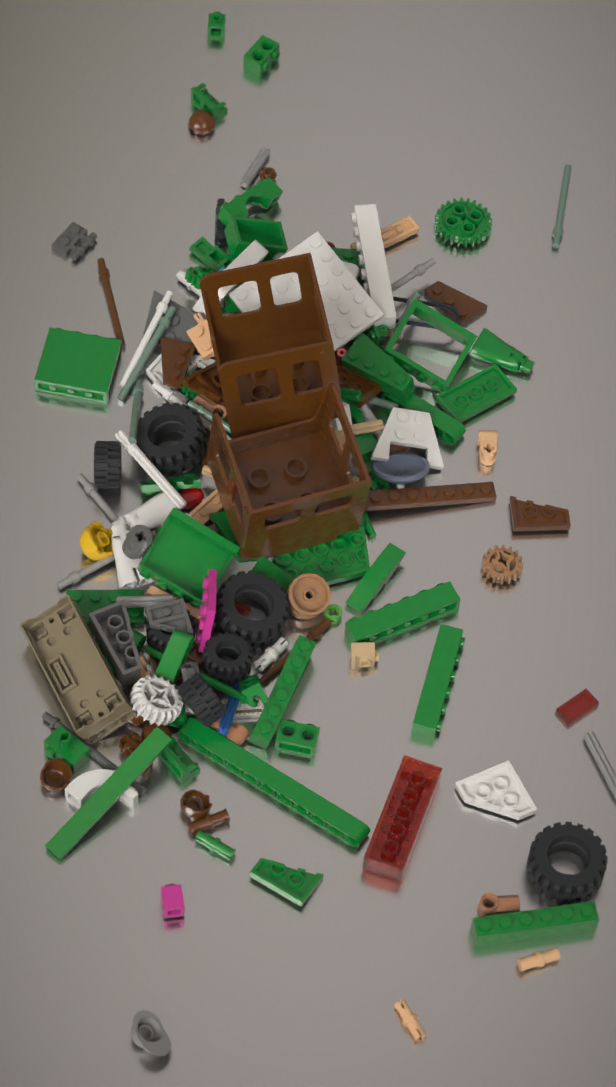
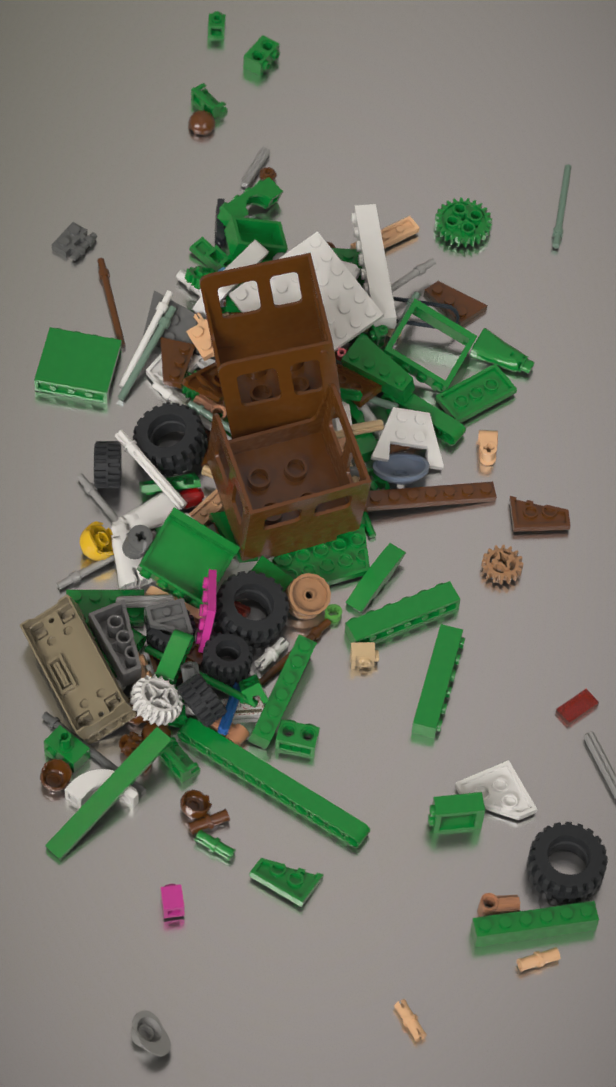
sand green bar [128,379,144,444] -> none
clear red brick [363,755,442,881] -> none
none -> green window [428,792,485,833]

